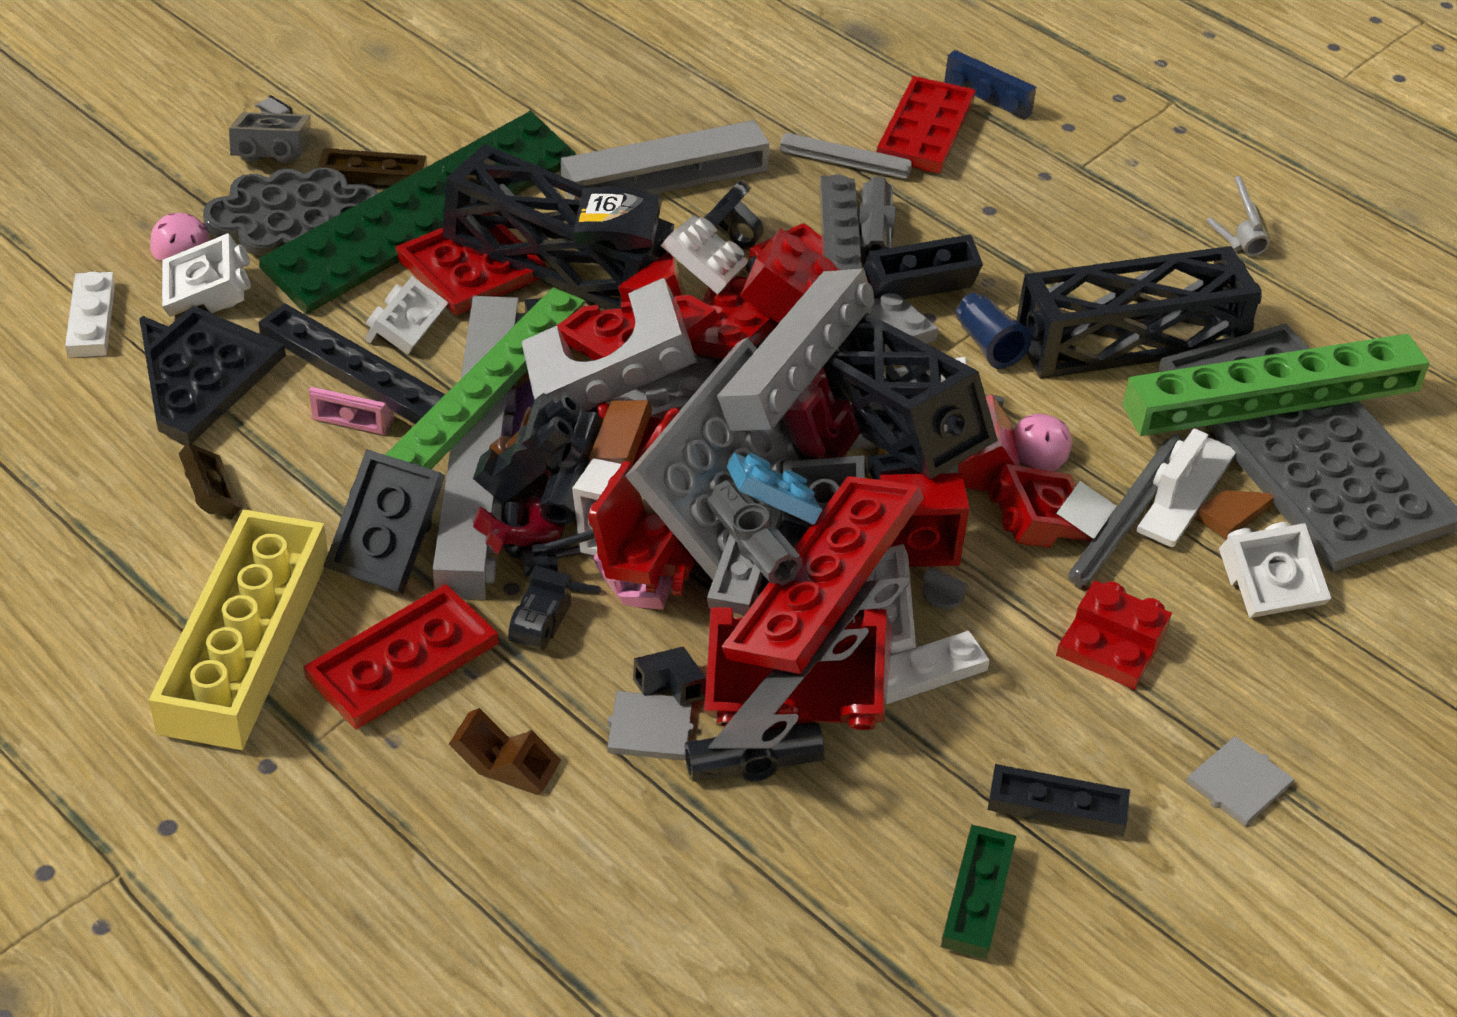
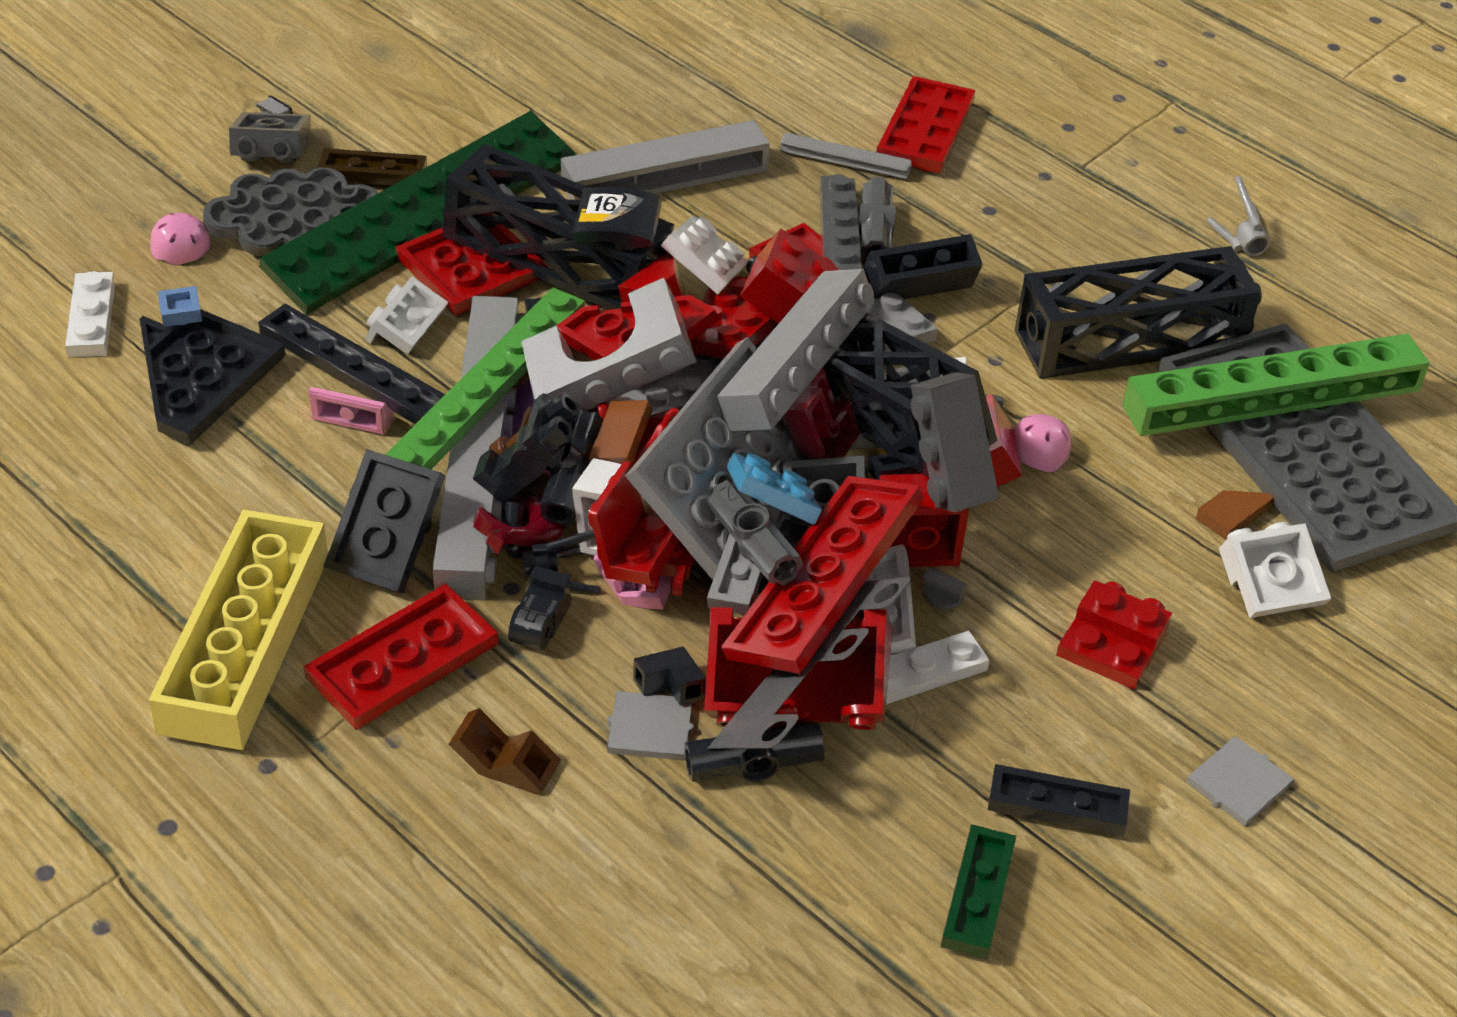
white plate [162,233,251,317] -> none
dark brown plate [178,443,241,519] -> none
black tile [704,178,764,249] -> none
dark blue plate [944,50,1037,120] -> none
dark blue plant [956,293,1032,369] -> none
red plate [989,464,1093,548] -> none
white sticker [1057,481,1116,539] -> none
dark grey axle [1068,434,1183,589] -> none
white bracket [1136,428,1235,547] -> none
none -> medium blue plate [158,286,202,327]
none -> dark grey brick [911,372,999,512]

